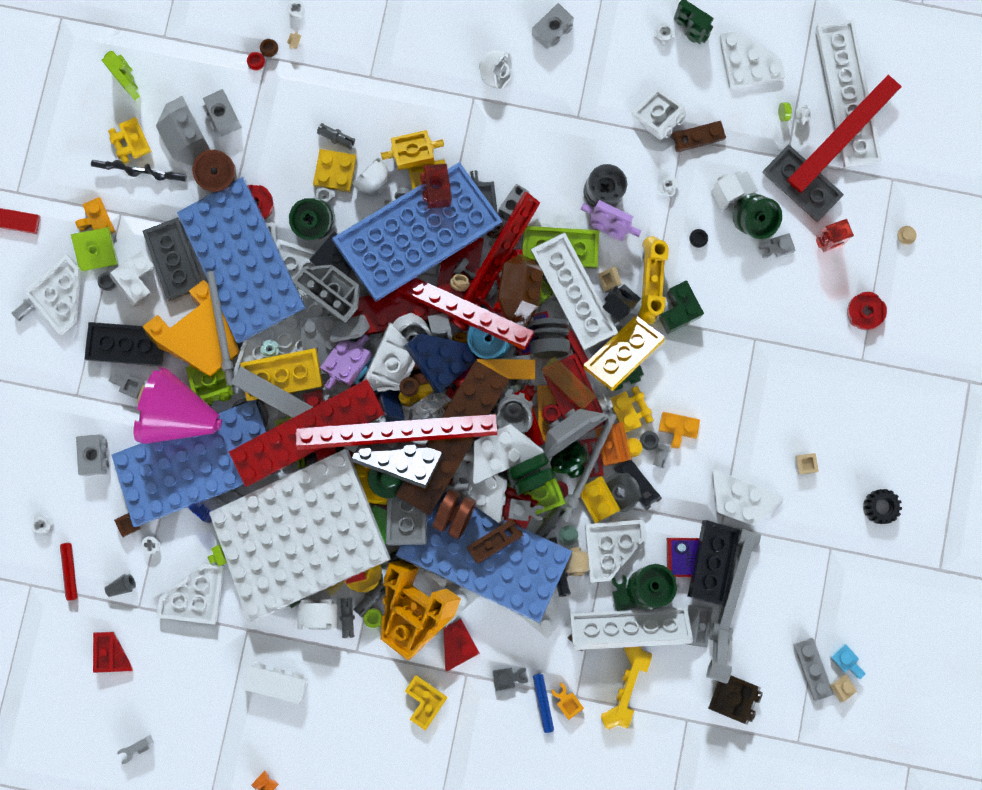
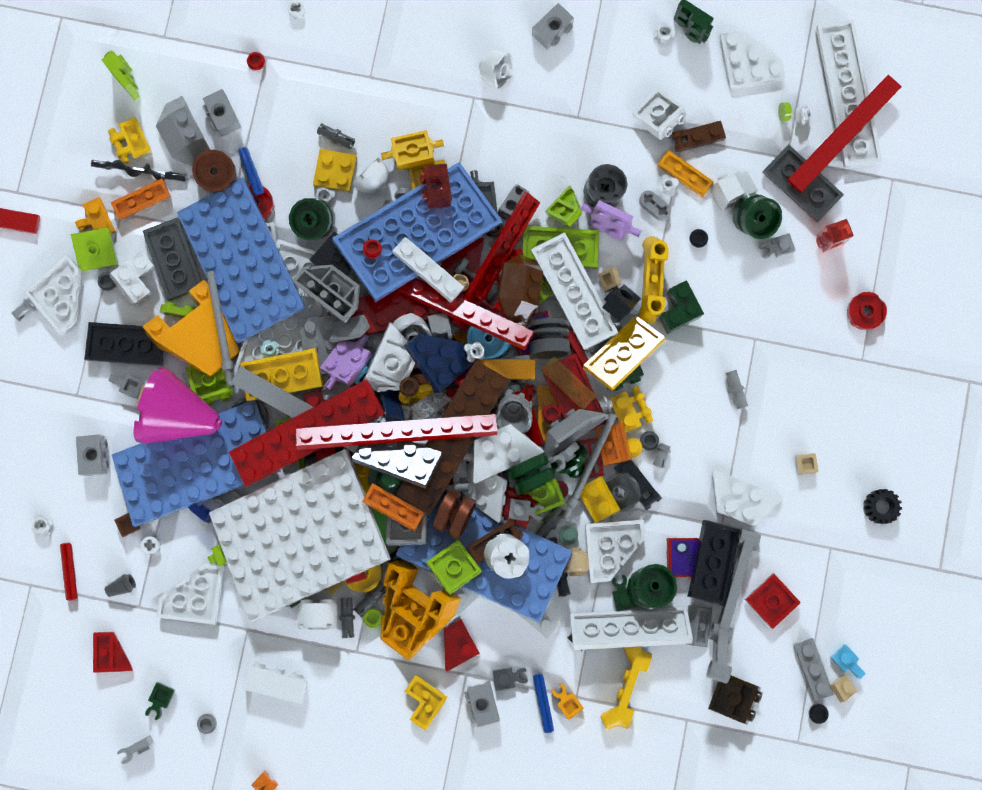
reddish brown plate [260,39,279,57] -> none
tan plate [287,31,302,49] -> none
light orange plate [658,412,700,449] -> none
tan plate [897,226,917,245] -> none
none -> orange plate [110,179,171,221]
none -> dark green plate [145,682,176,720]
none -> lime plate [159,302,195,318]
none -> light grey plate [197,714,217,734]
none -> blue axle [238,147,264,196]
none -> red plate [362,239,382,259]
none -> orange plate [362,483,424,531]
none -> white plate [392,237,464,303]
none -> lime plate [426,540,482,595]
none -> white plate [464,341,484,362]
none -> light grey brick [464,680,500,727]
none -> white brick [484,534,529,578]
none -> lime wing [545,186,582,227]
none -> light grey plate [549,441,580,472]
none -> light grey beam [639,190,671,221]
none -> light orange tile [657,150,714,198]
none -> light grey pin [725,370,748,409]
none -> red plate [744,573,801,629]
none -> black plate [808,704,829,724]

